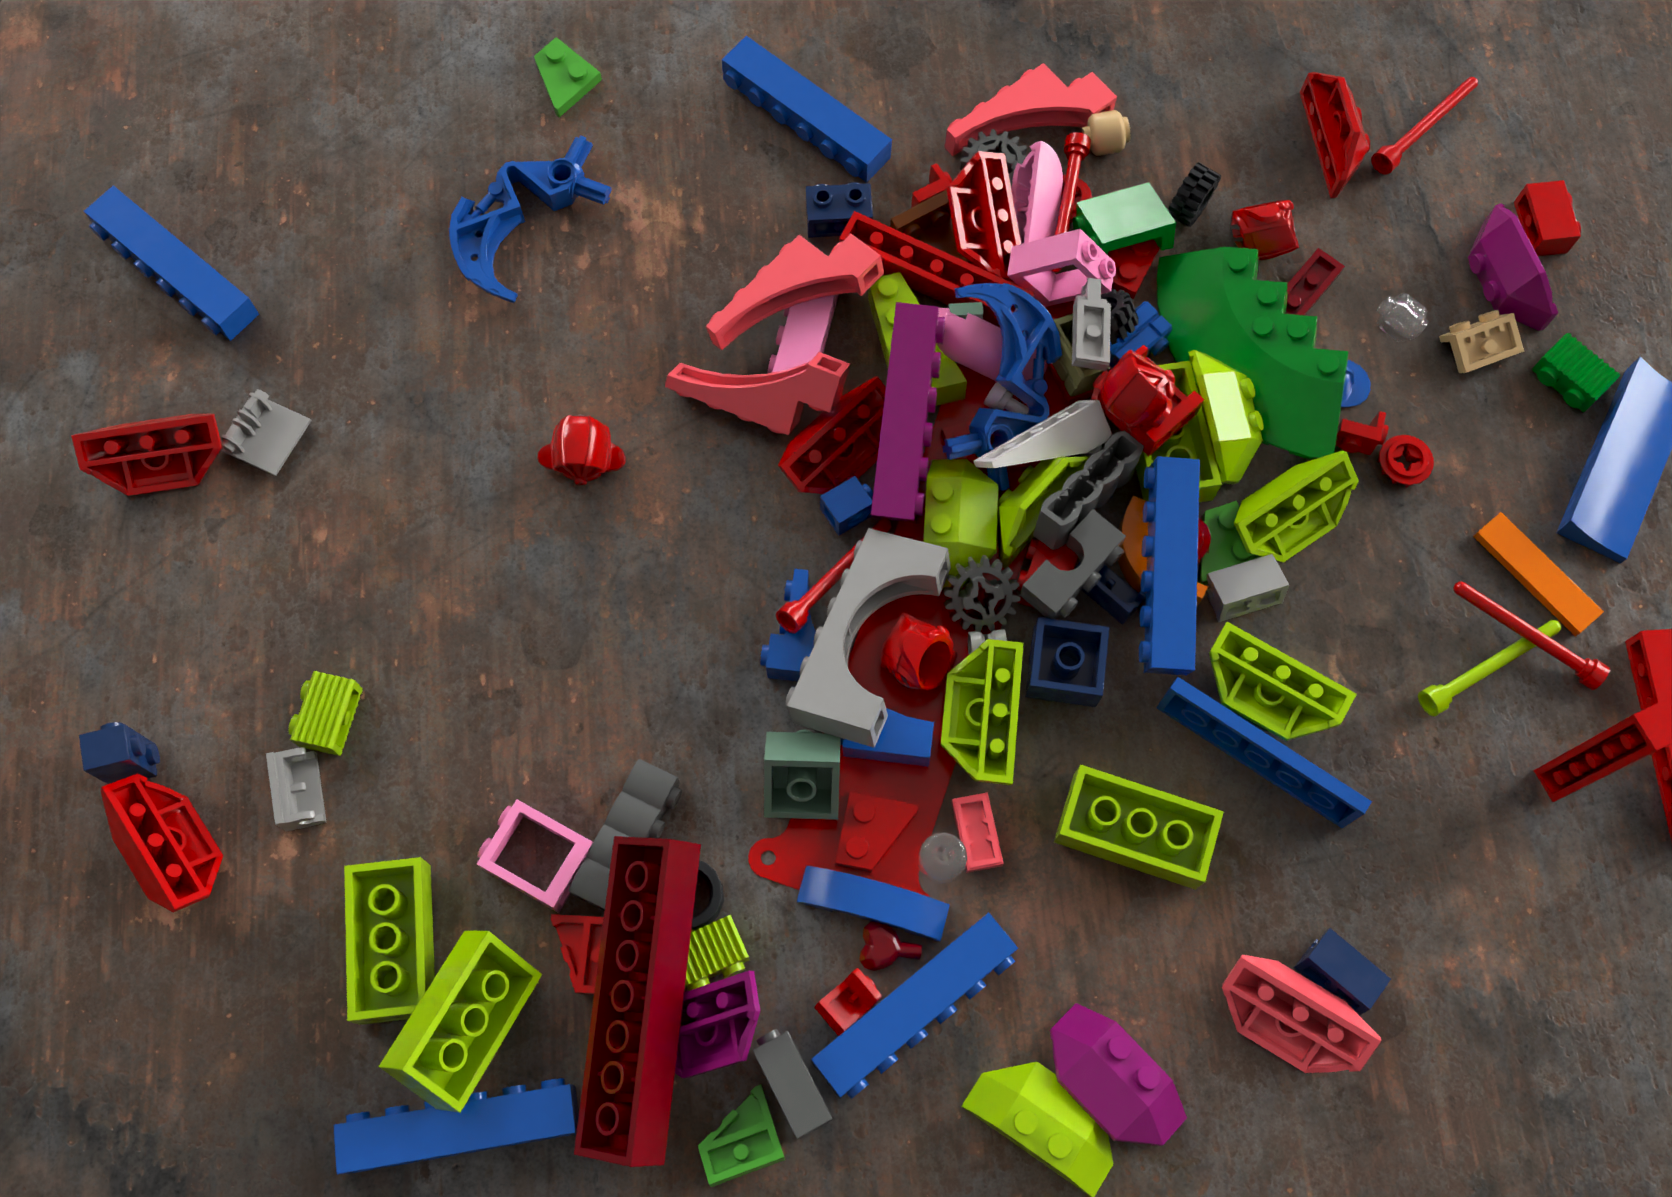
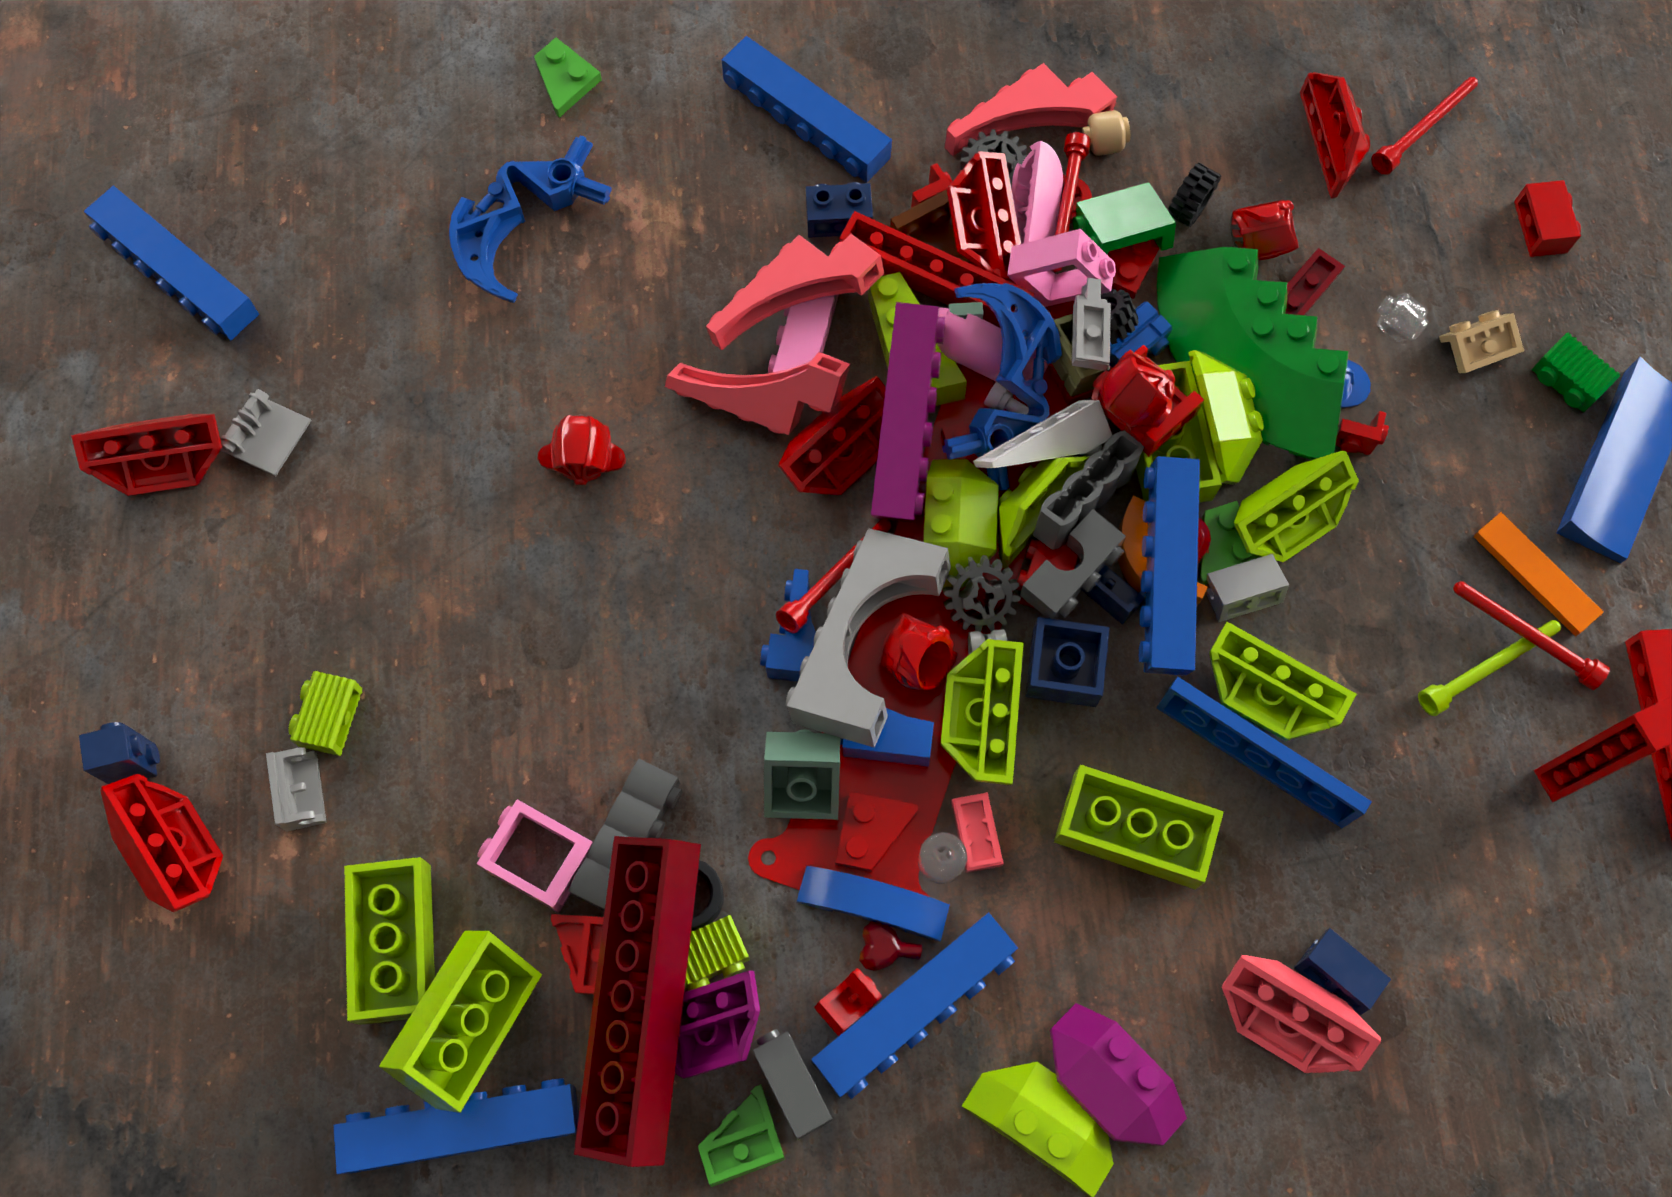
blue brick [820,476,873,536] -> none
red gear [1377,435,1434,488] -> none
magenta wedge [1468,203,1558,331] -> none

